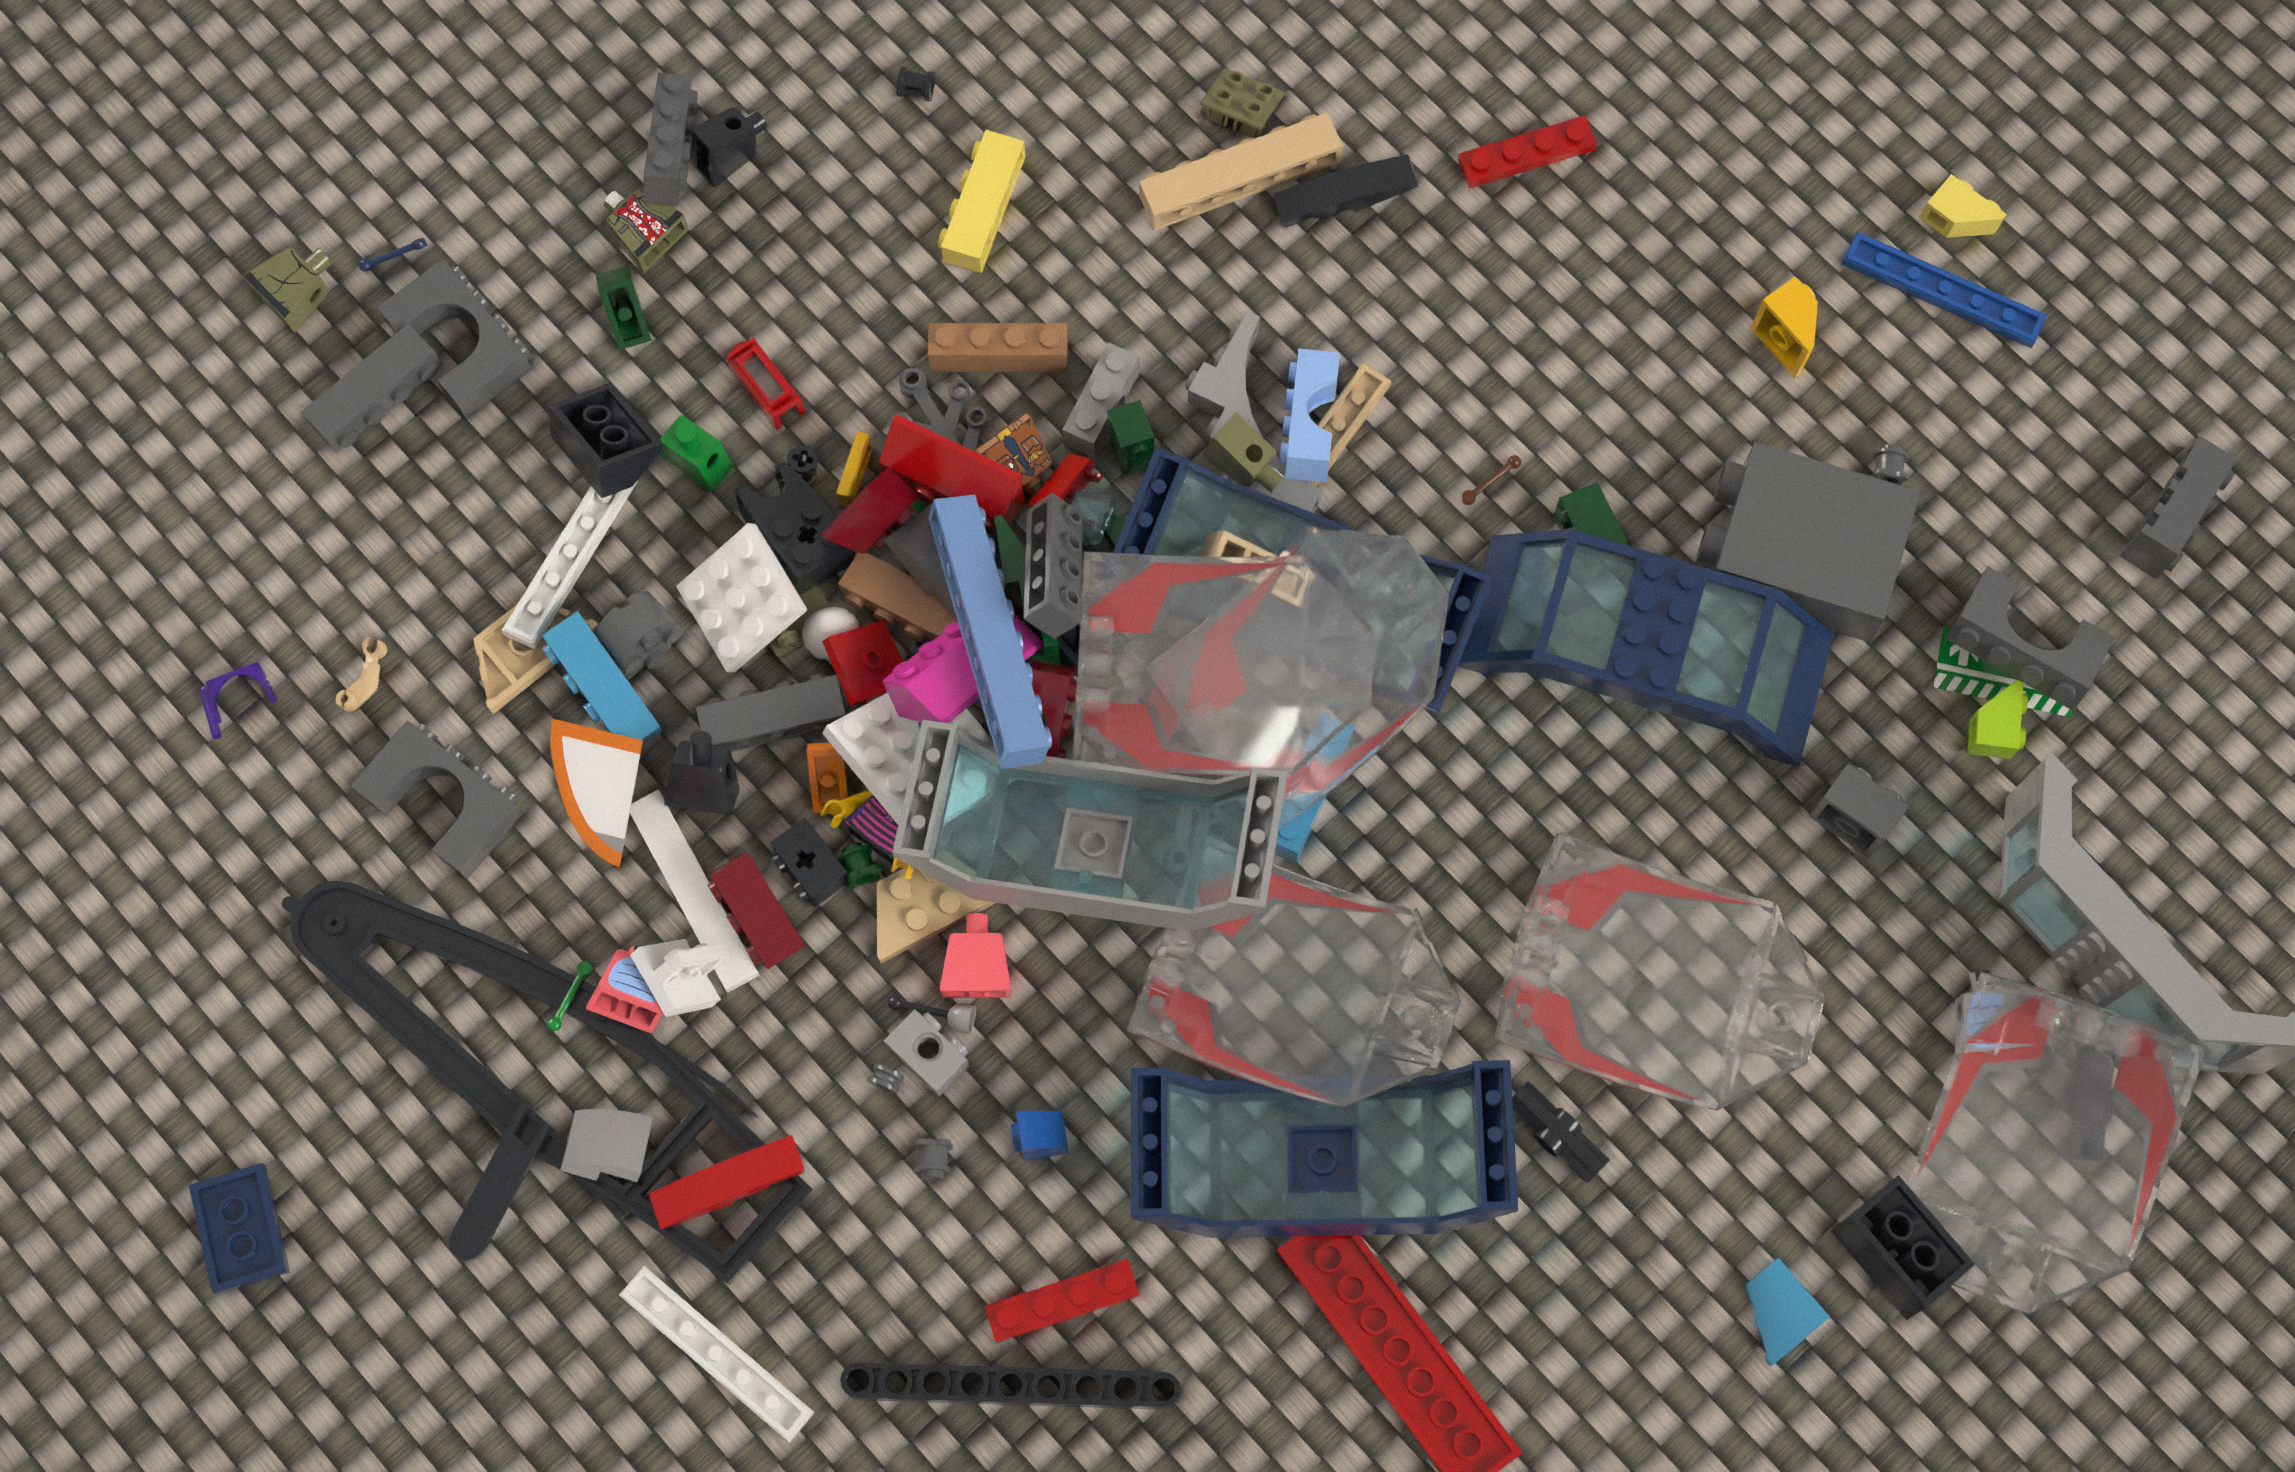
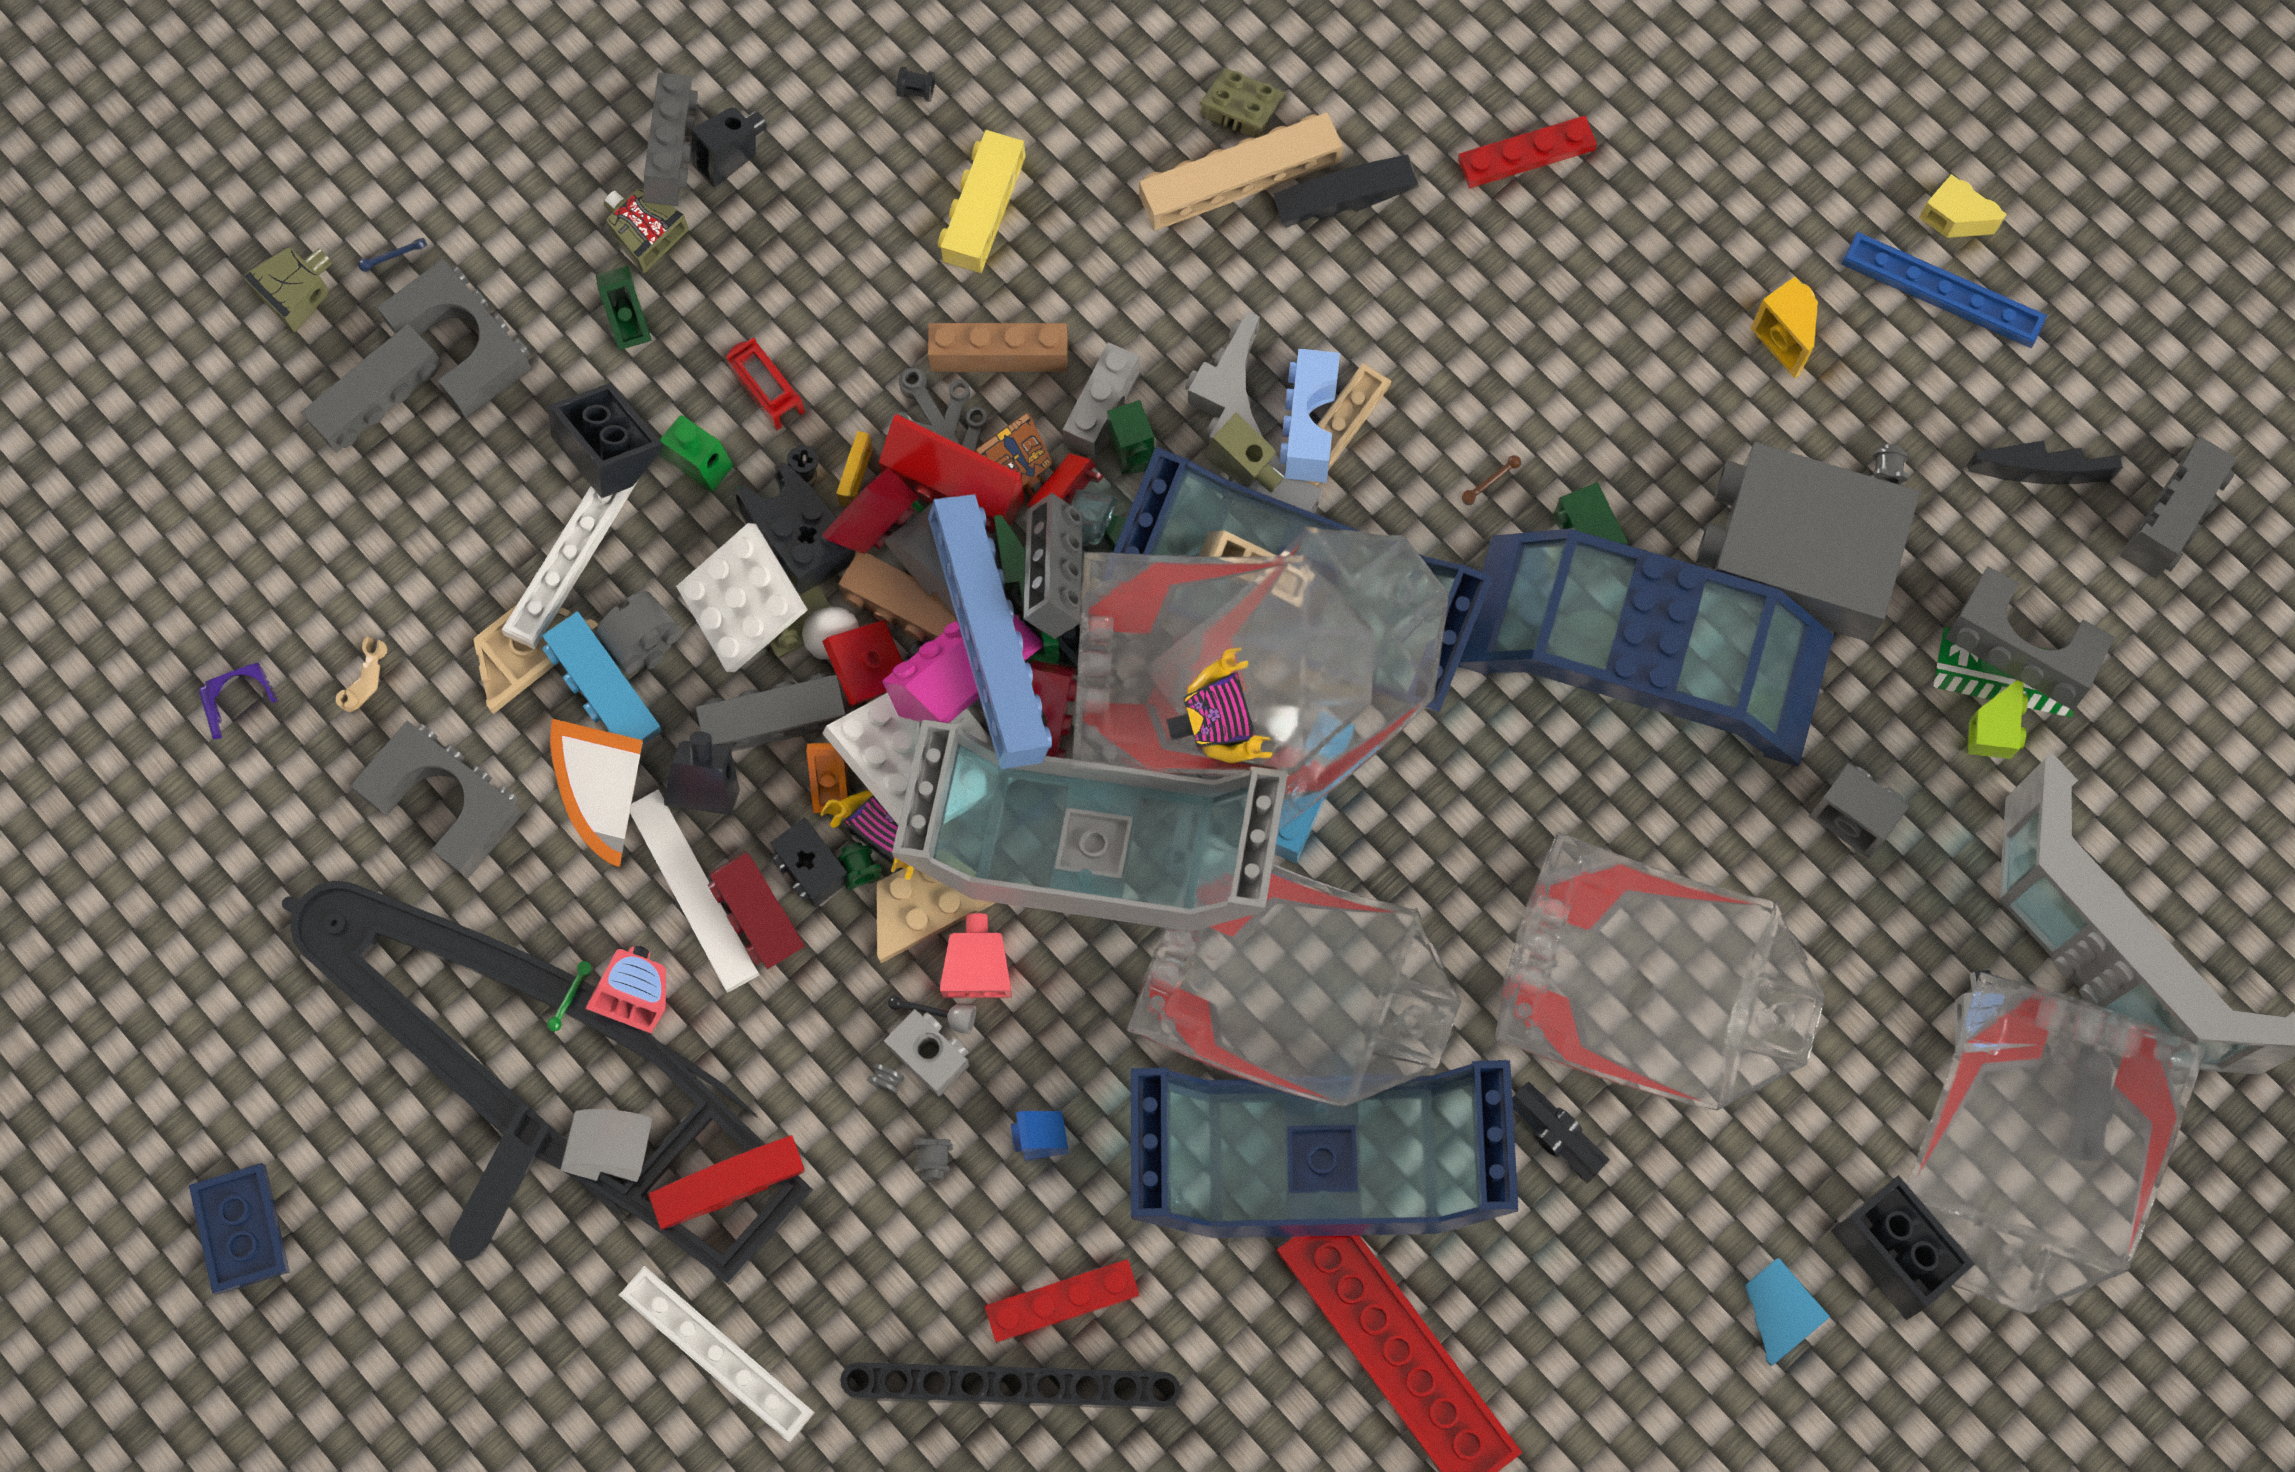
white bracket [630,939,730,1017] -> none
none -> torso [1166,647,1272,764]
none -> black slope [1967,440,2123,484]

